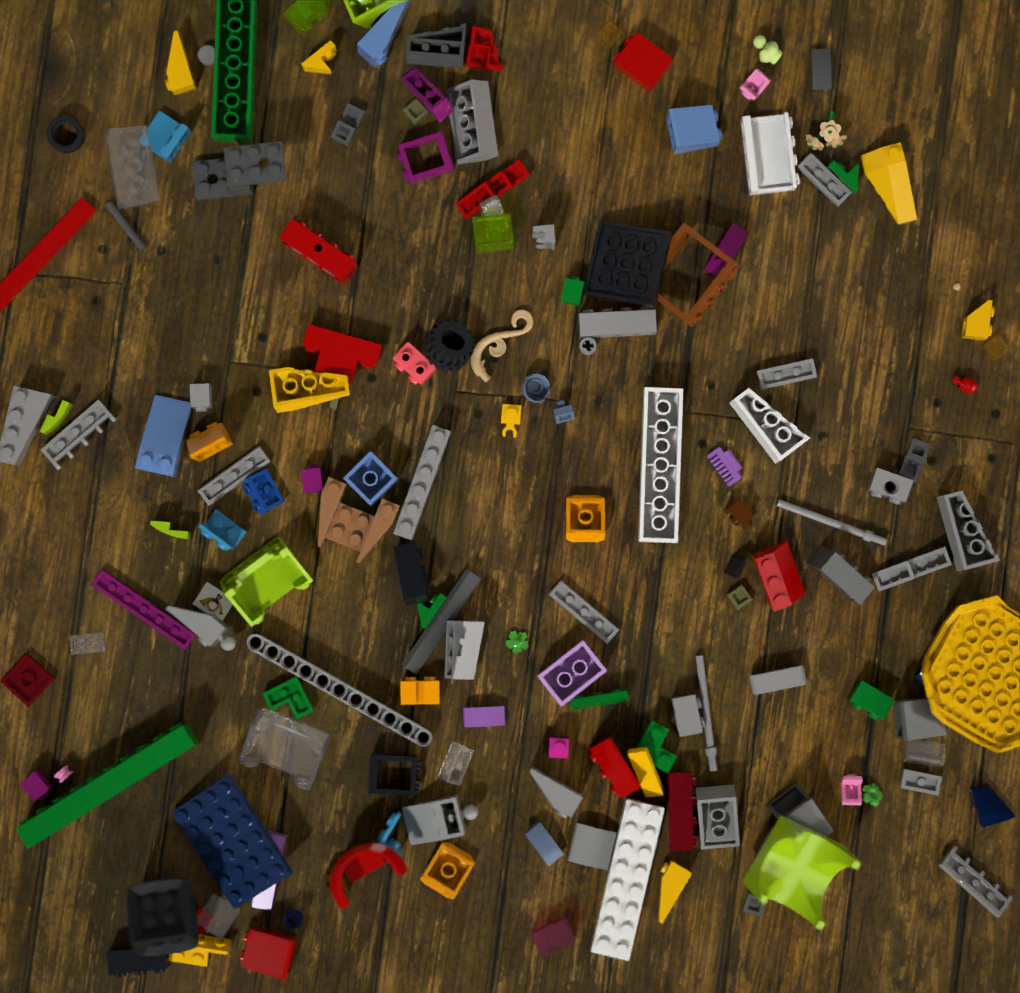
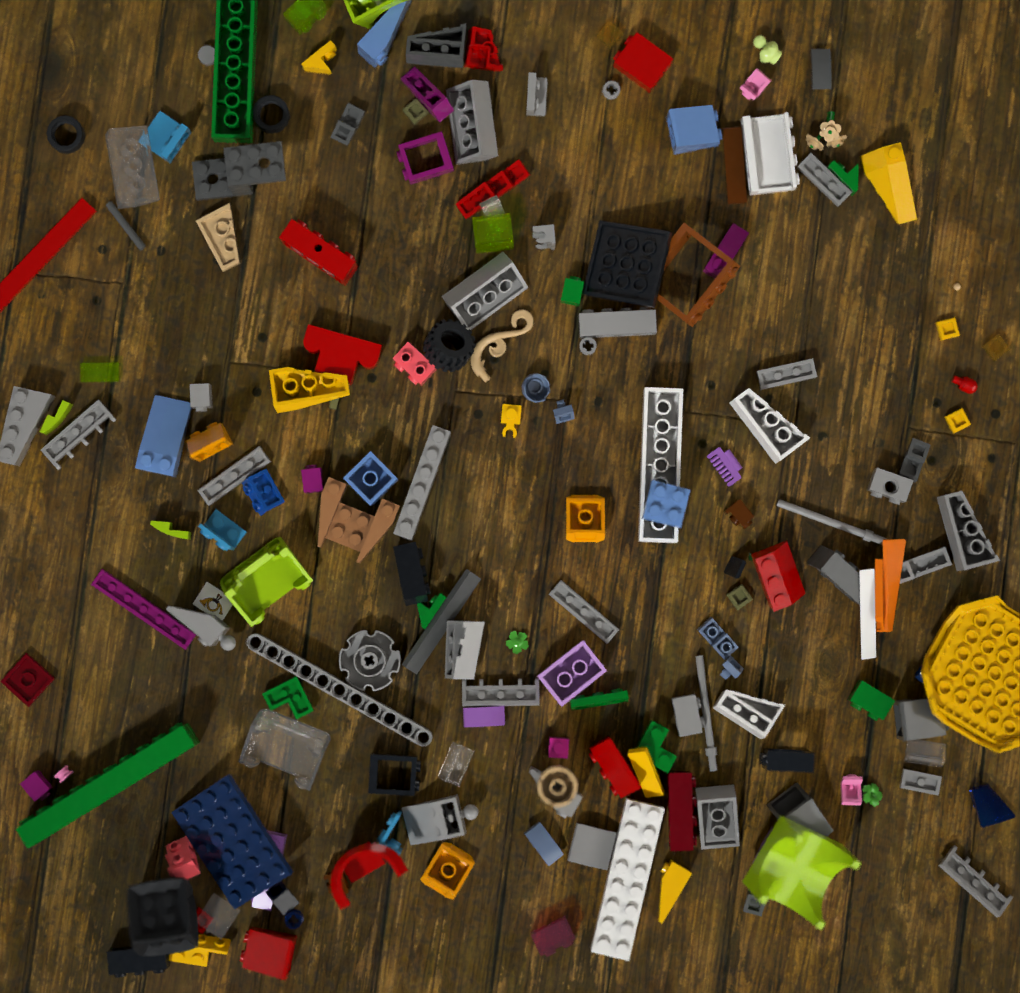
clear slope [69,632,106,655] -> none
yellow slope [165,30,196,95] -> none
light orange brick [400,677,440,705] -> none
light grey beam [749,665,807,695] -> none
yellow slope [961,300,995,341] -> none
none -> clear neon green tile [80,362,120,383]
none -> coral brick [165,836,200,880]
none -> tan wing [196,203,240,272]
none -> black tyre [253,95,290,134]
none -> black brick [265,881,299,916]
none -> light grey piece [339,630,401,691]
none -> light grey slope [441,252,529,330]
none -> light grey hinge [462,678,540,707]
none -> light grey bracket [527,72,547,116]
none -> tan brick [538,766,577,807]
none -> light grey bush [603,81,620,99]
none -> medium blue brick [642,480,690,528]
none -> sand blue slope [697,617,739,660]
none -> white wedge [712,689,785,739]
none -> sand blue tile [720,655,744,680]
none -> reddish brown tile [722,127,747,205]
none -> black window [759,748,815,773]
none -> white sticker [860,569,876,660]
none -> orange wedge [875,539,906,632]
none -> yellow tile [936,317,960,341]
none -> yellow tile [944,408,971,434]

